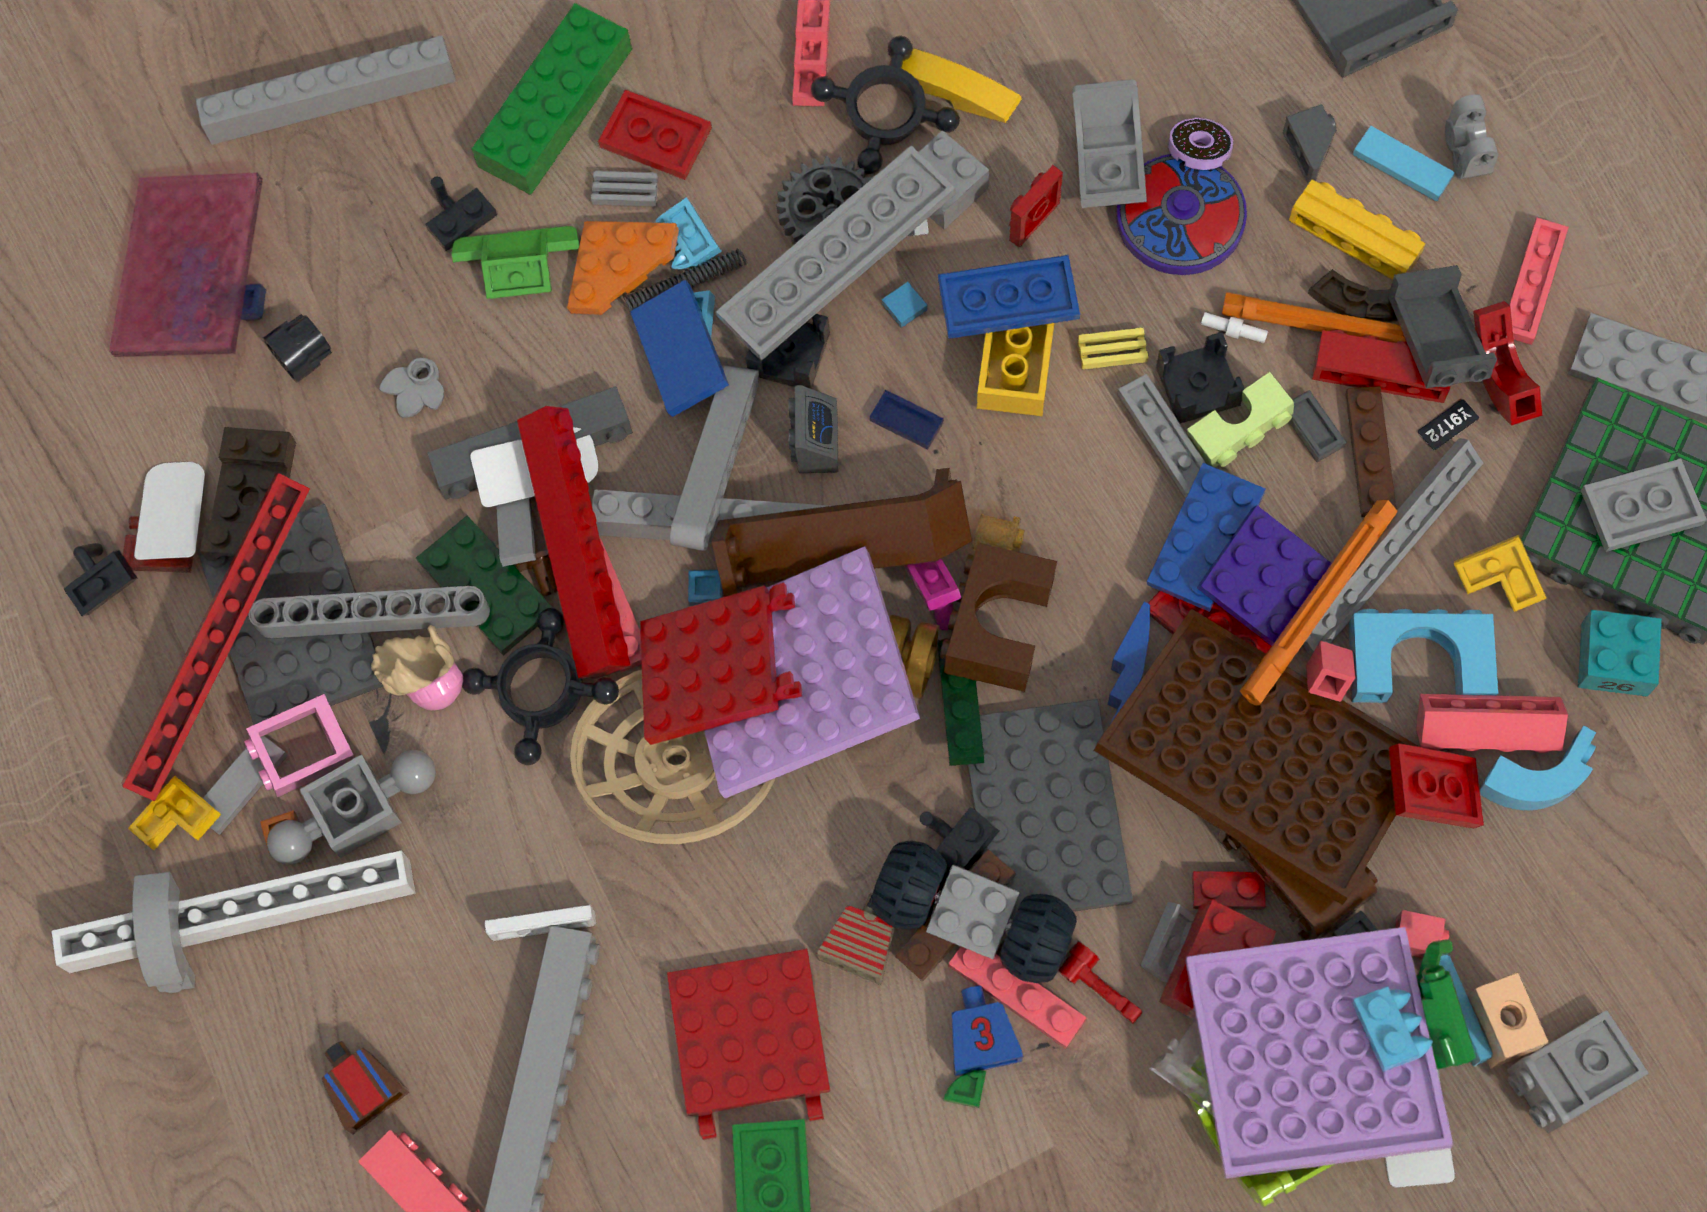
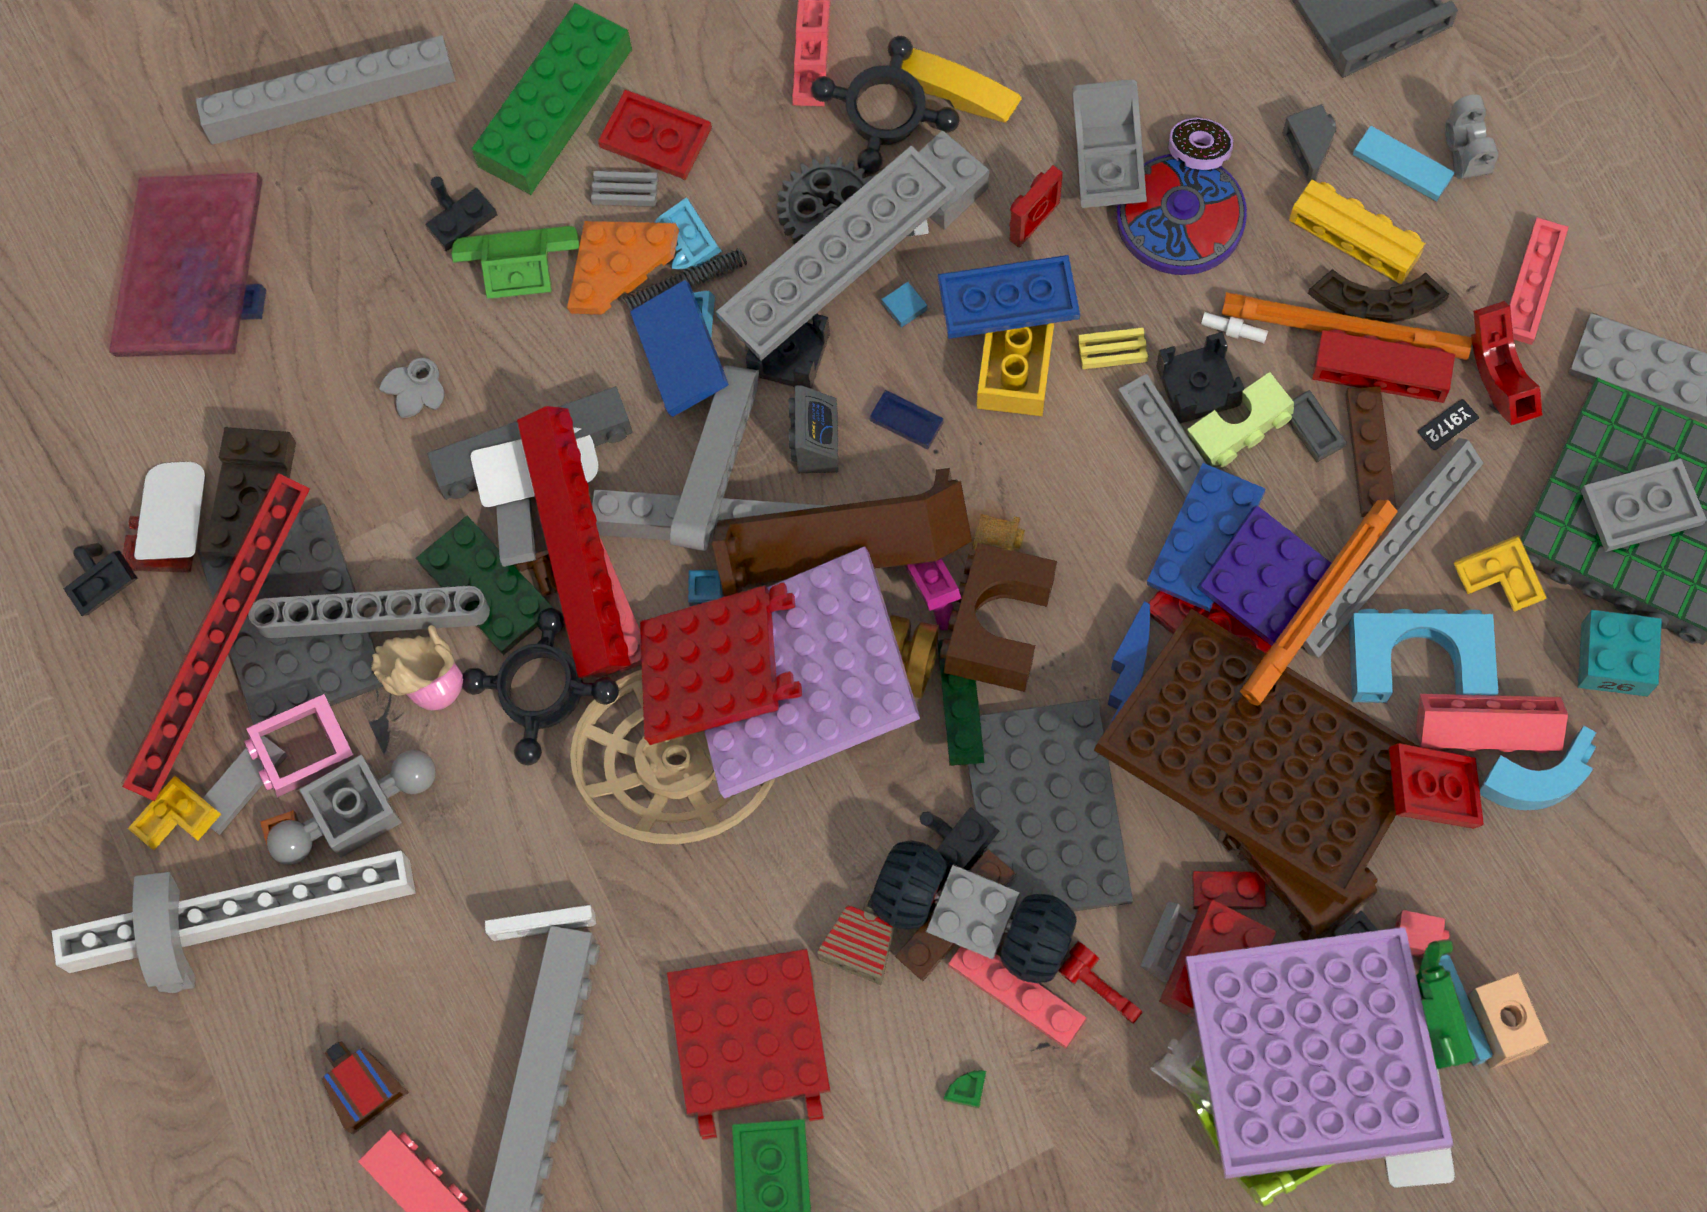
black piece [262,314,332,383] -> none
blue torso [952,986,1023,1076] -> none
coral brick [1306,641,1355,702] -> none
medium azure plate [1352,987,1433,1072] -> none
dark grey panel [1388,265,1497,388] -> none
light grey bracket [1507,1010,1649,1133] -> none

